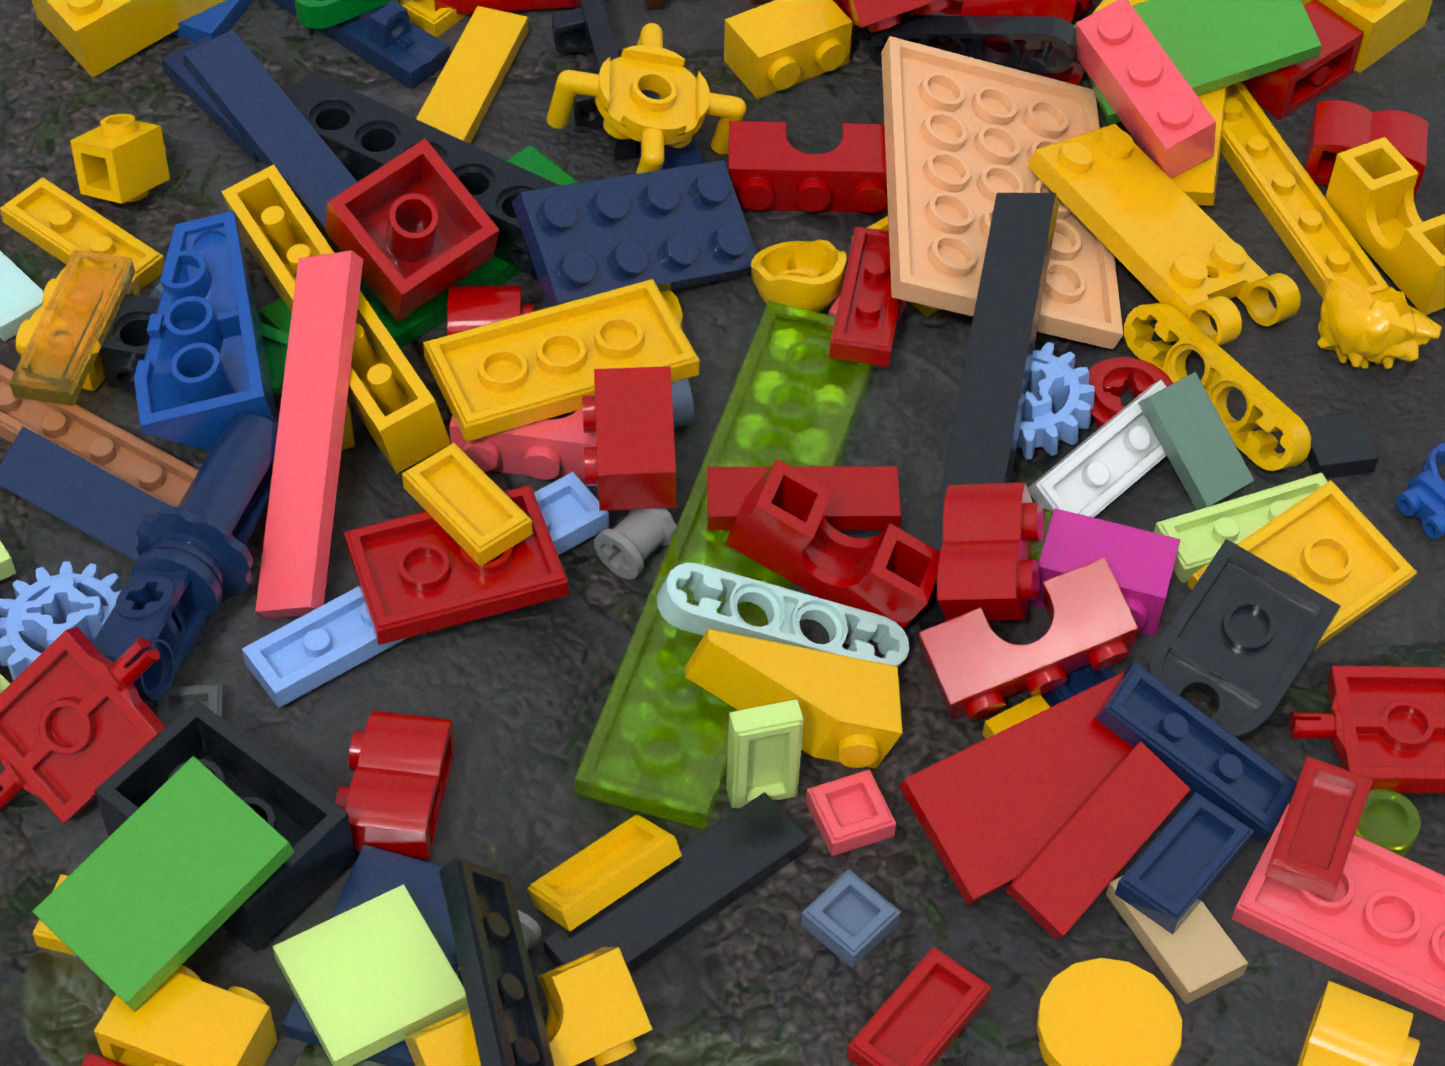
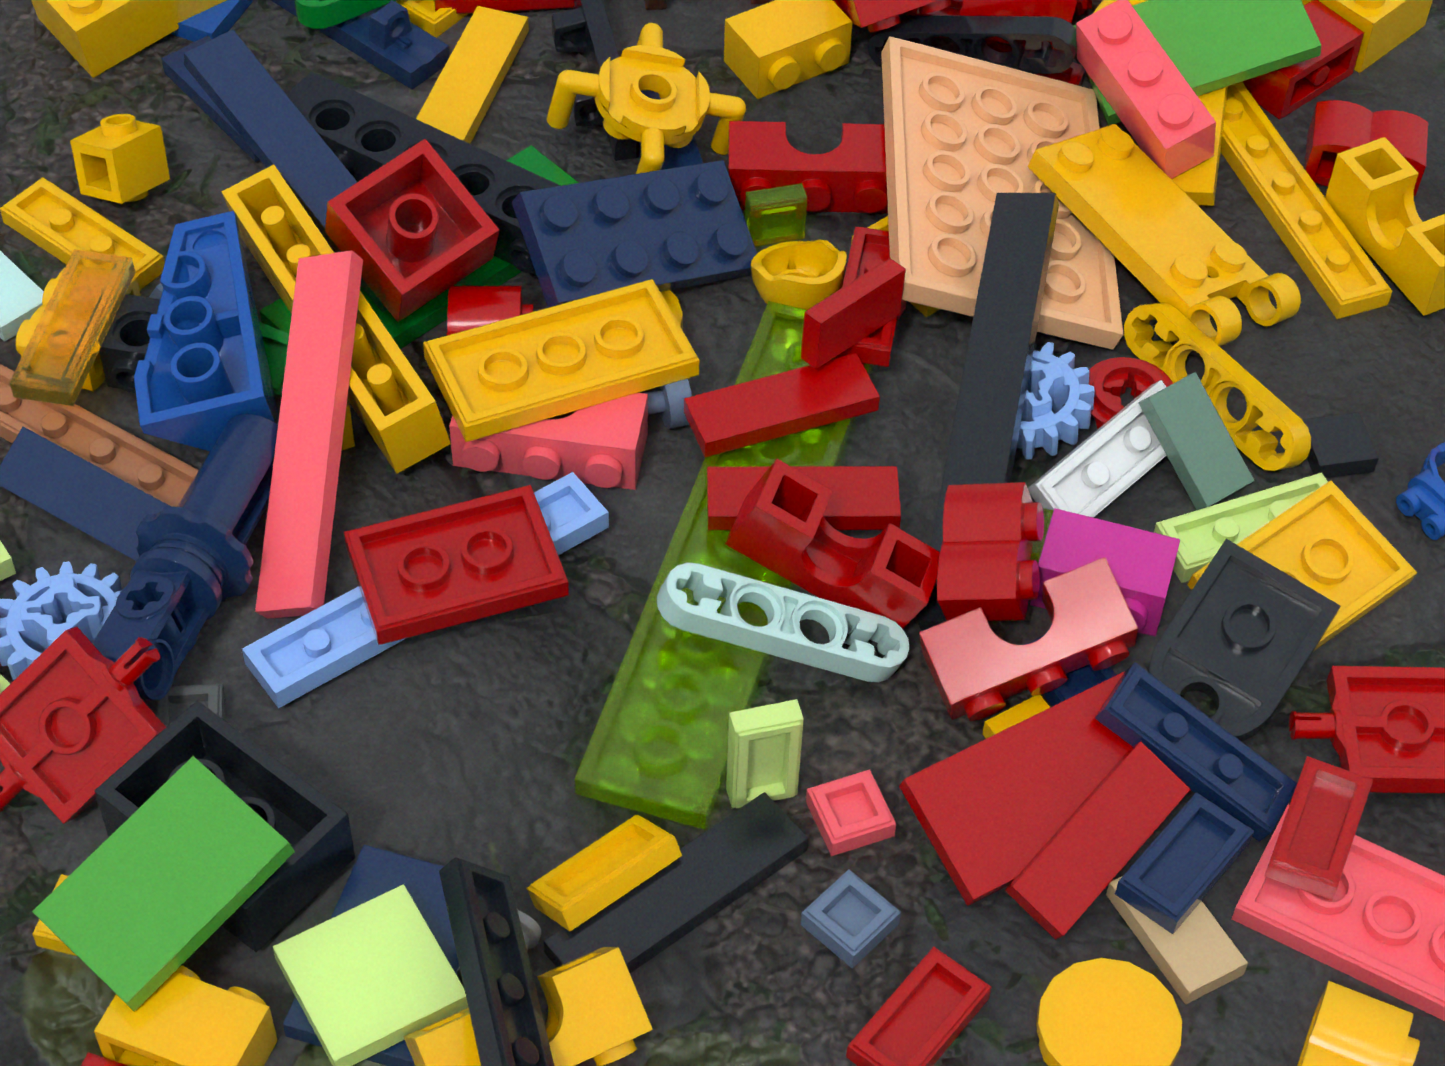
red brick [335,710,455,860] -> none
yellow tile [402,443,533,567] -> none
red brick [582,366,676,511] -> none
light grey bush [594,508,678,580] -> none
yellow slope [685,629,903,769] -> none
yellow hair [1317,276,1442,369] -> none
clear neon green tile [1355,789,1421,856] -> none
none -> red tile [684,353,880,457]
none -> clear neon green tile [745,183,807,247]
none -> red tile [801,258,906,369]

